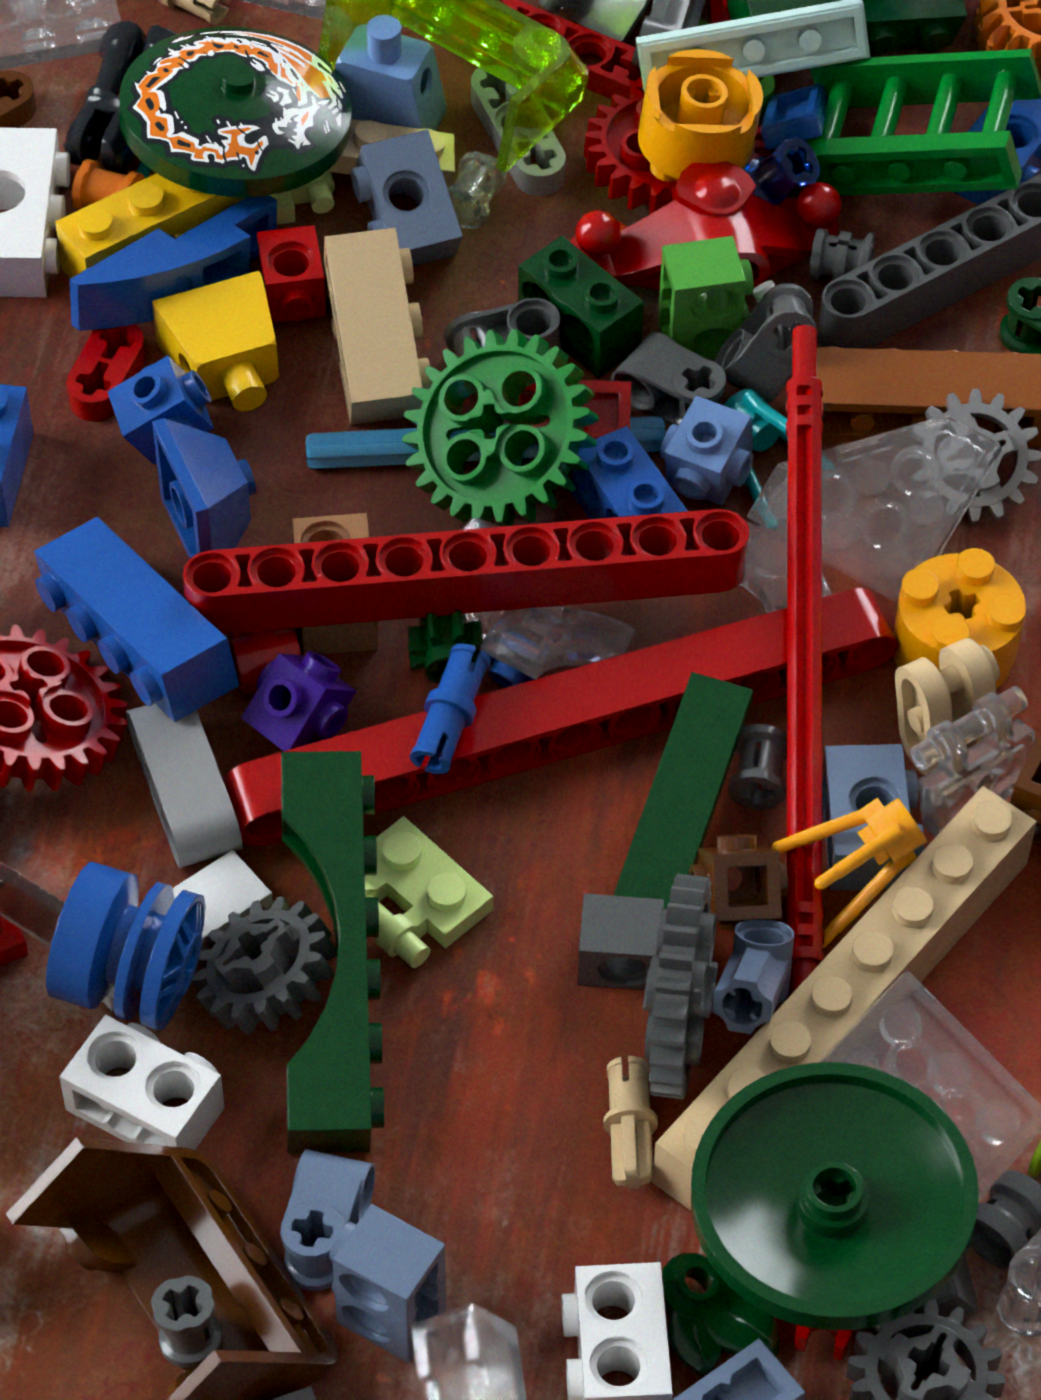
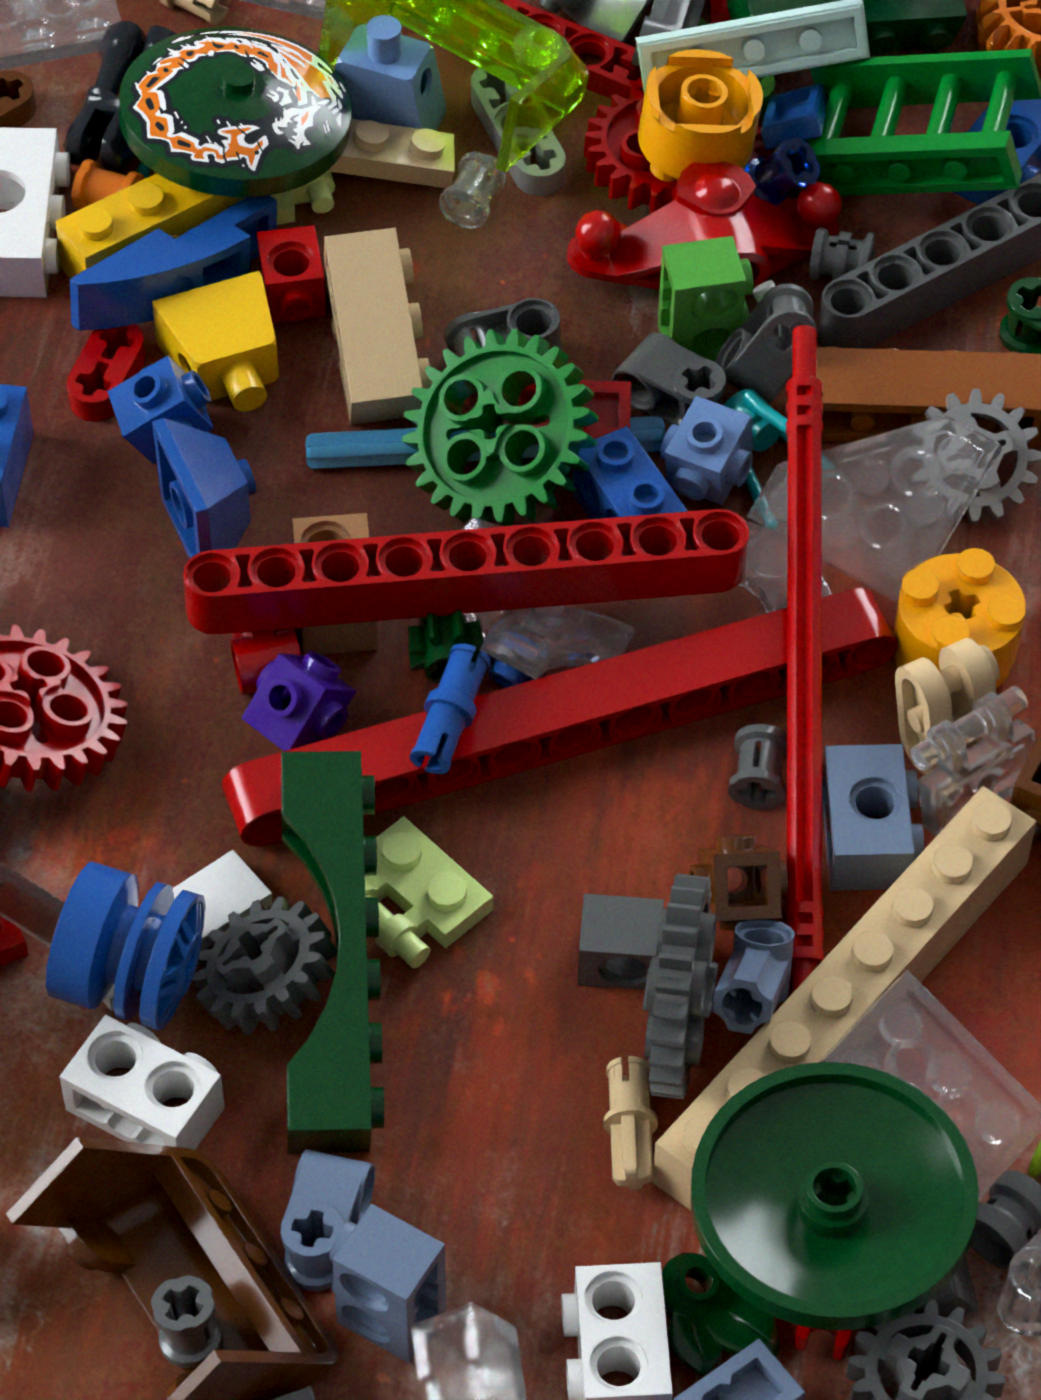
blue brick [34,517,240,722] -> none
light grey beam [126,704,243,868] -> none
sand blue brick [350,129,463,267] -> none
dark green brick [518,235,644,379] -> none
dark green tile [613,672,754,908] -> none
light orange plant [772,798,927,949] -> none

